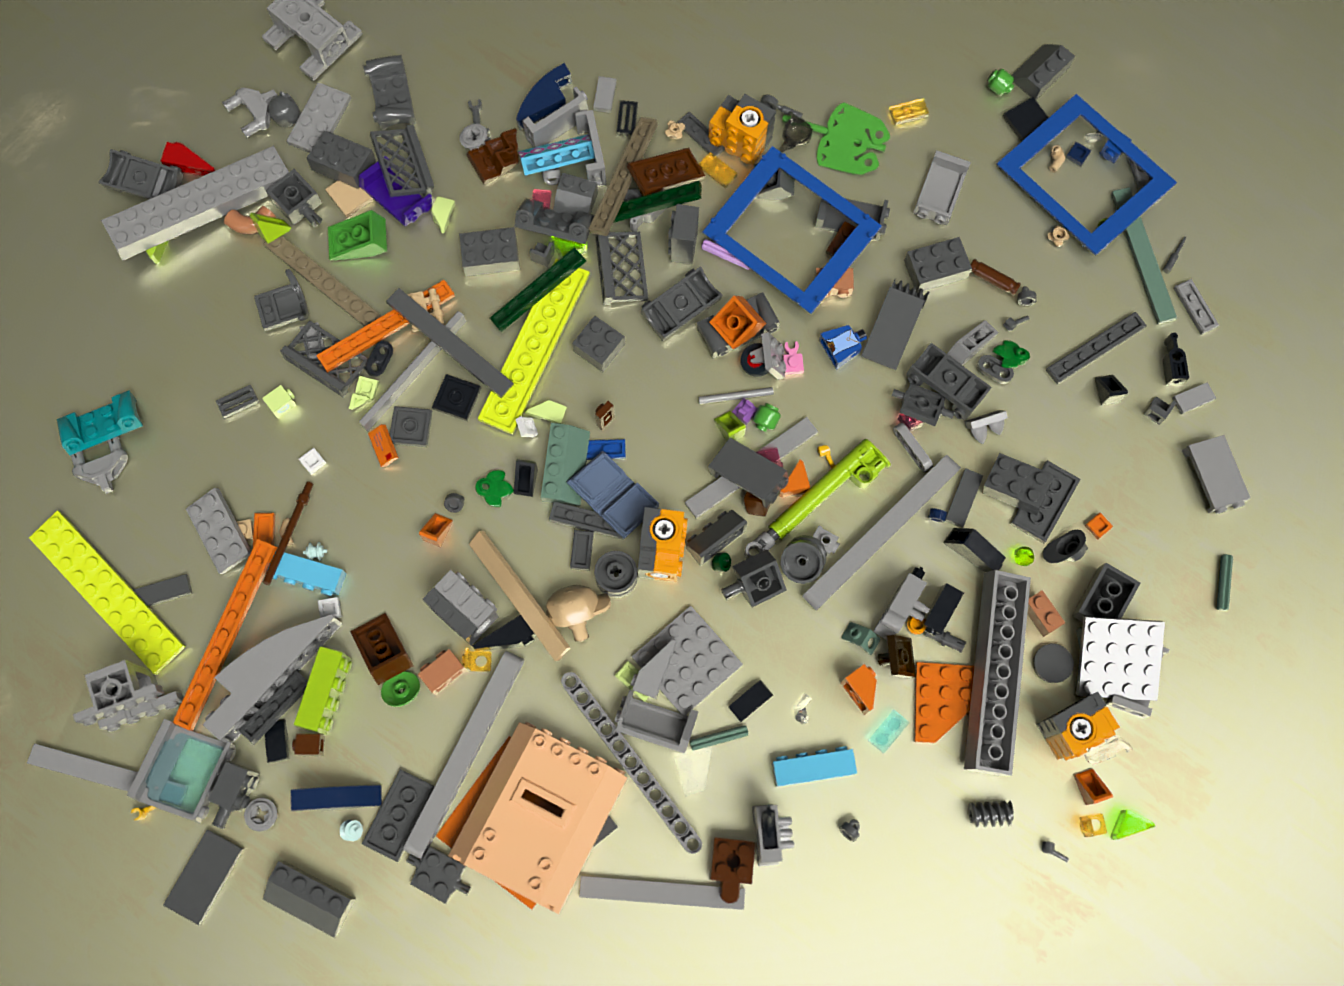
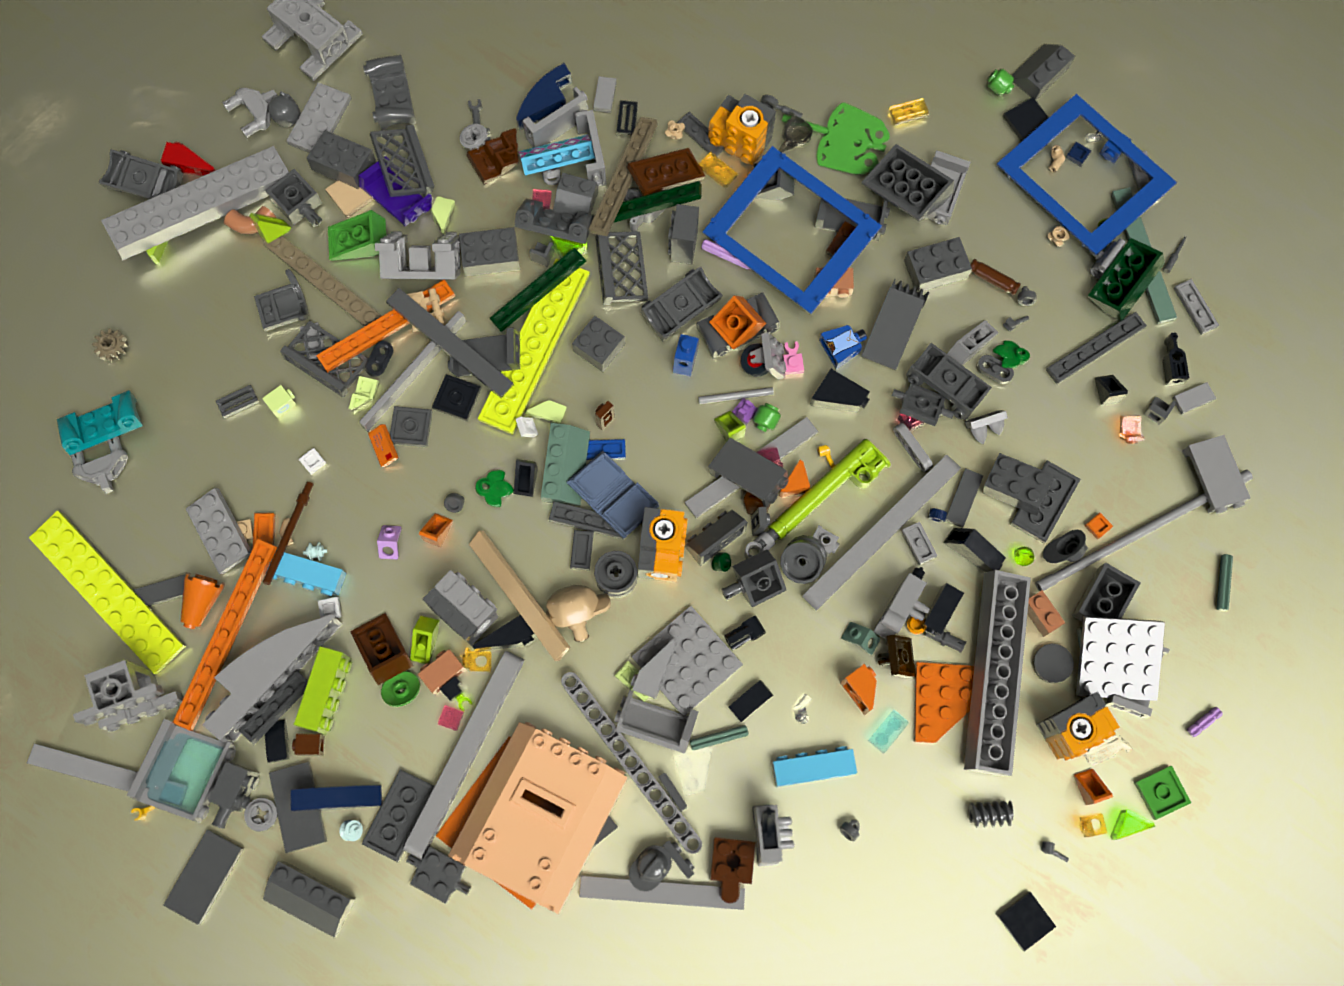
none -> dark tan gear [92,328,129,362]
none -> orange cone [181,573,225,629]
none -> dark grey tile [269,762,327,853]
none -> light grey piece [375,231,461,279]
none -> lavender bracket [377,525,402,559]
none -> lime slope [410,616,440,664]
none -> clear pink tile [438,705,464,731]
none -> black piece [440,676,473,712]
none -> dark grey panel [448,327,520,377]
none -> dark grey piece [629,845,672,892]
none -> dark grey tile [658,773,687,812]
none -> dark grey plate [663,841,695,879]
none -> blue torso [673,334,699,377]
none -> black piece [724,615,766,651]
none -> dark grey plate [751,507,770,536]
none -> black slope [810,369,870,412]
none -> dark grey slope [861,144,954,221]
none -> light grey plate [902,522,937,565]
none -> black tile [997,892,1057,952]
none -> light grey piece [1035,469,1253,591]
none -> dark green slope [1088,238,1165,321]
none -> light grey pin [1090,239,1125,279]
none -> clear orange bracket [1120,415,1144,444]
none -> bright green tile [1134,766,1192,820]
none -> lavender axle [1187,707,1223,737]

